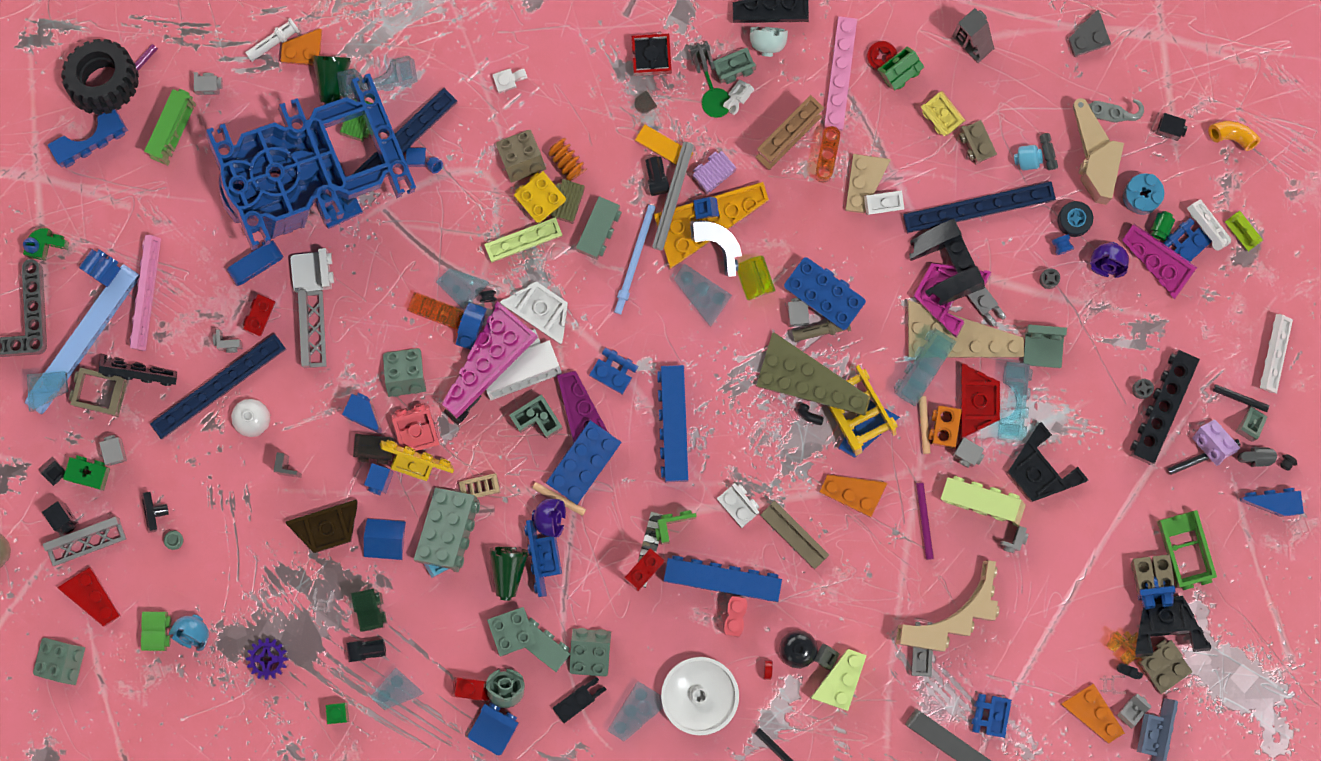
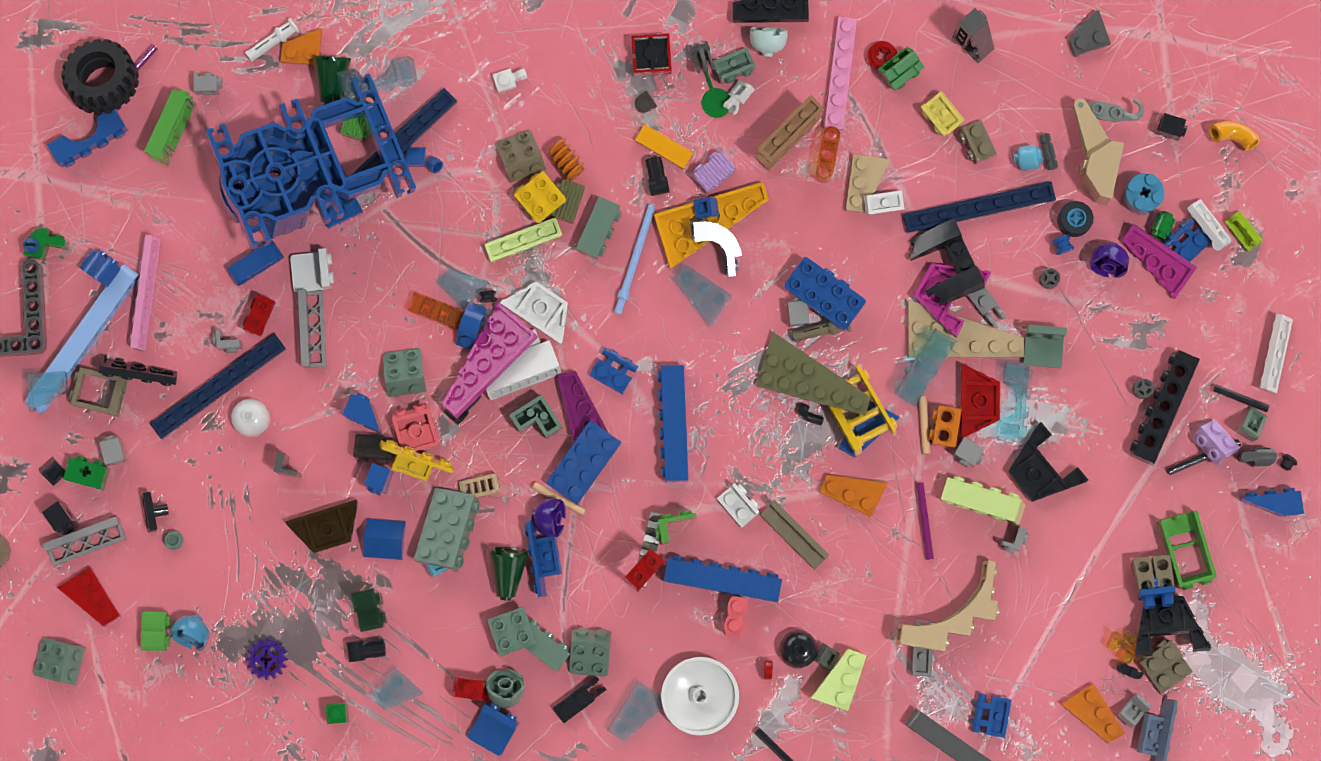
light grey axle [652,142,694,251] -> none
clear neon green panel [737,255,776,300] -> none

